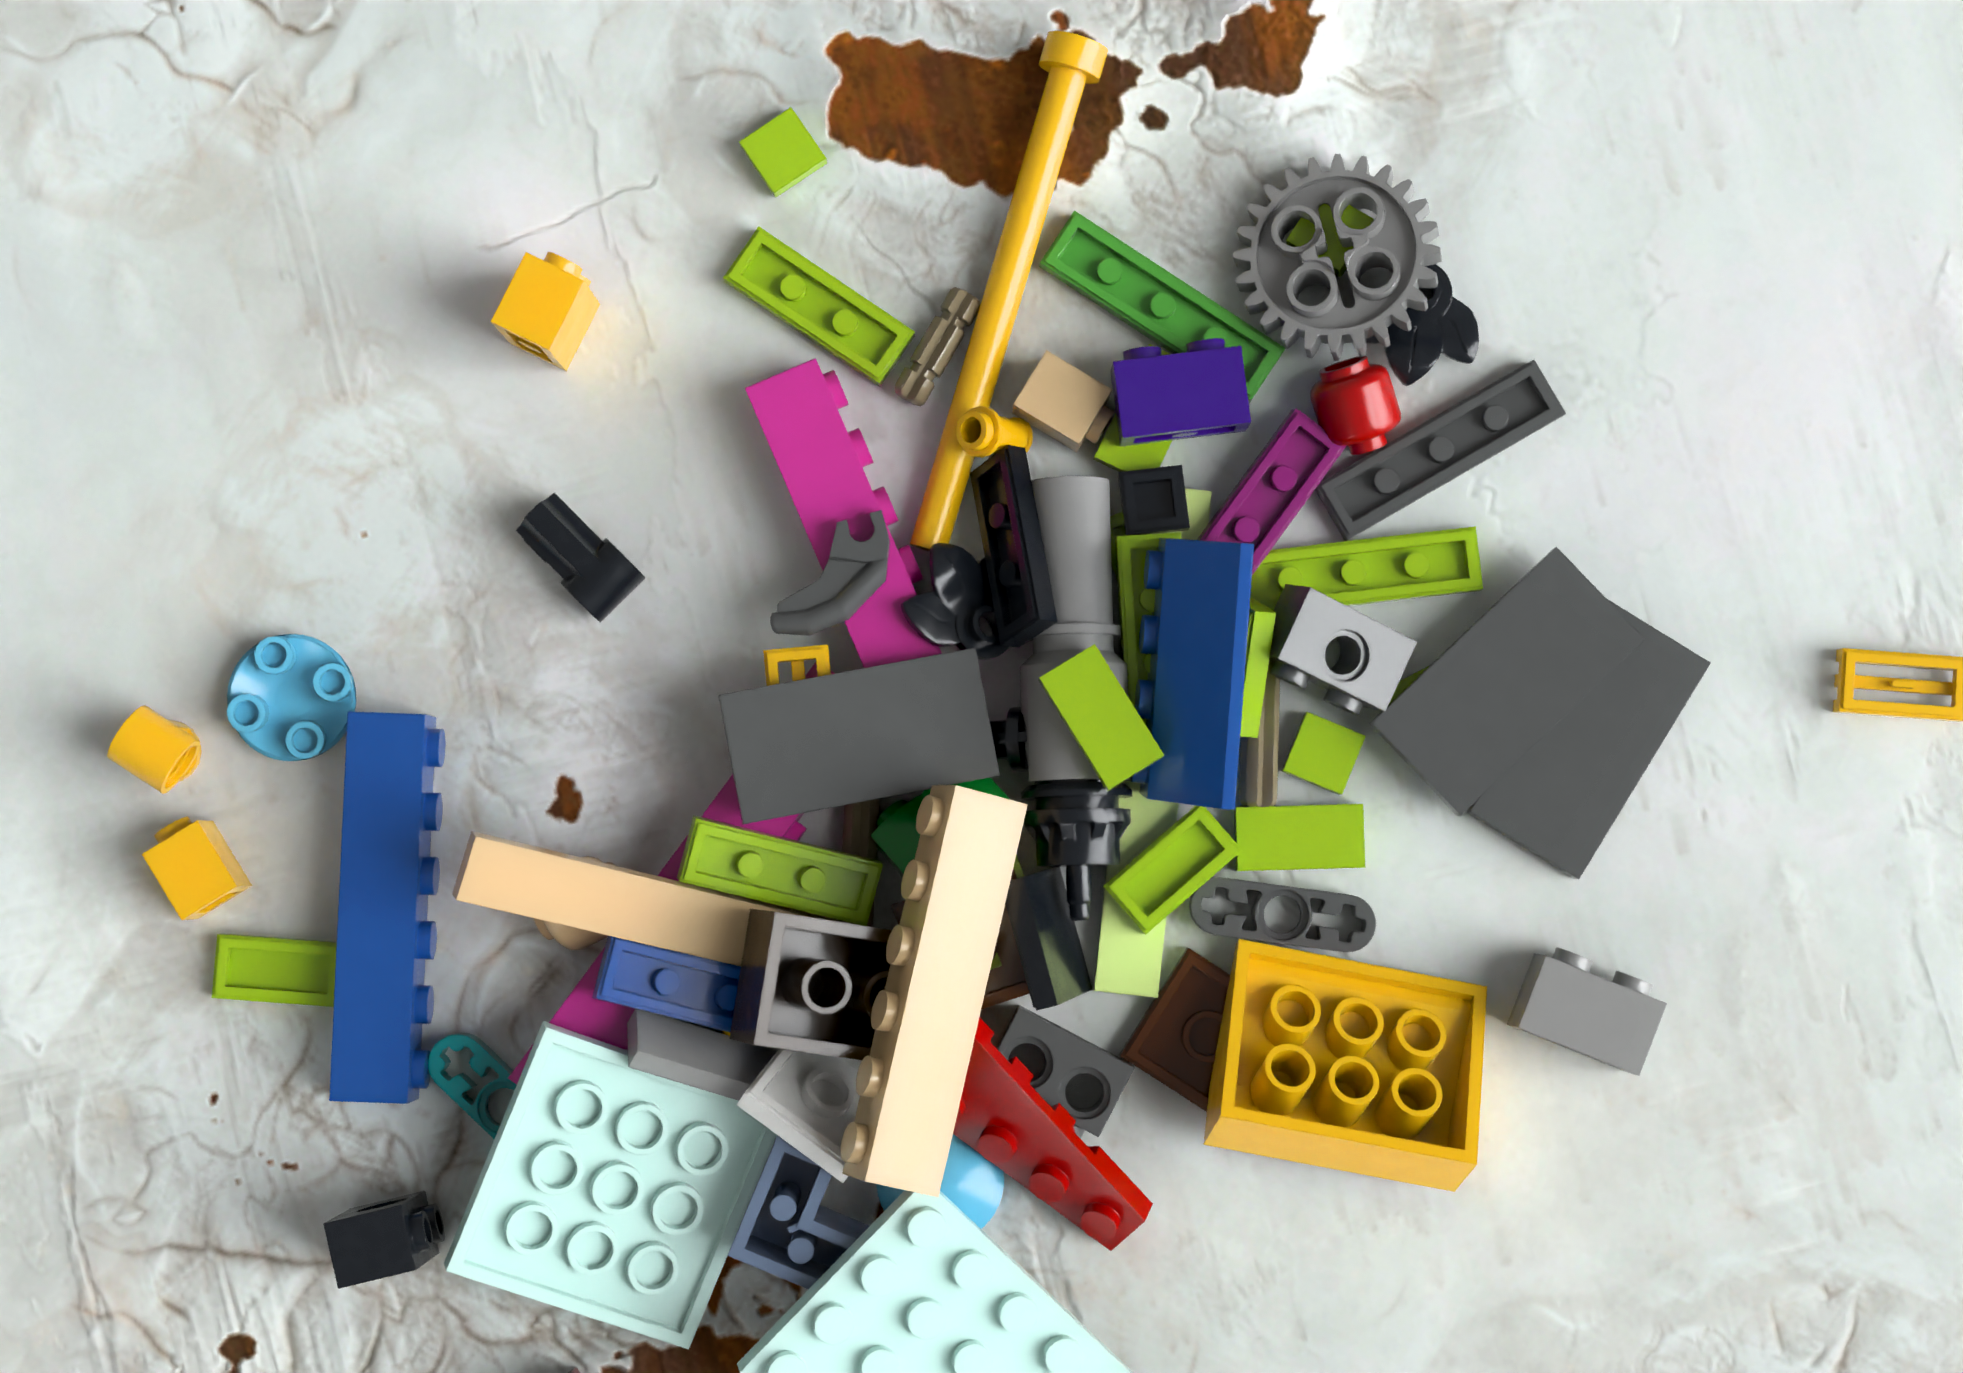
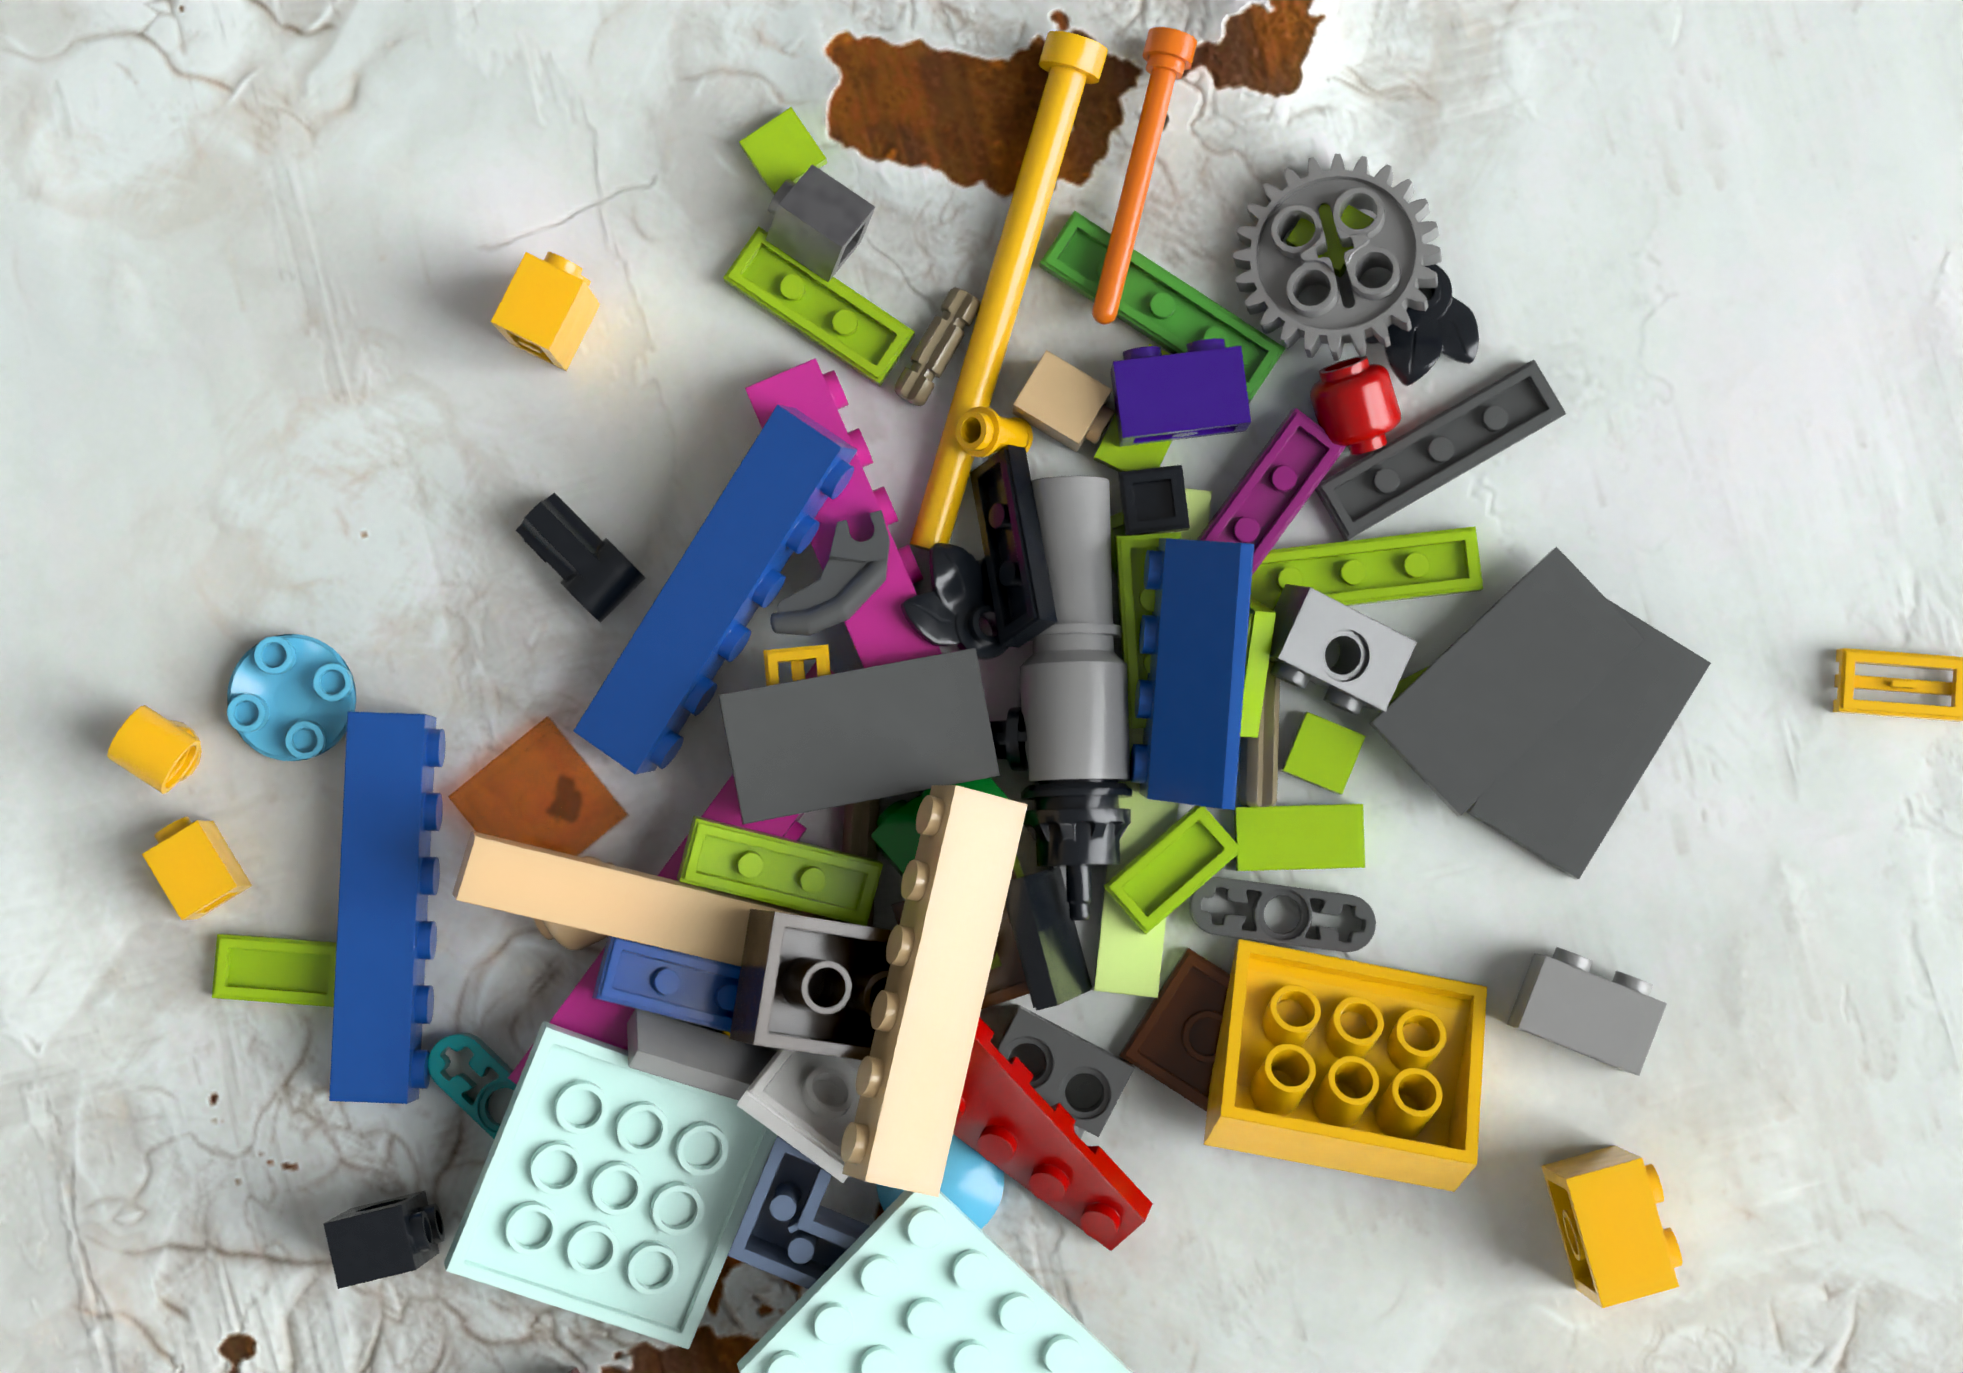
lime tile [1038,644,1164,791] -> none
none -> clear orange tile [448,716,629,857]
none -> blue brick [573,404,857,774]
none -> flat silver brick [766,164,875,282]
none -> orange piece [1092,27,1197,325]
none -> yellow brick [1541,1145,1682,1308]

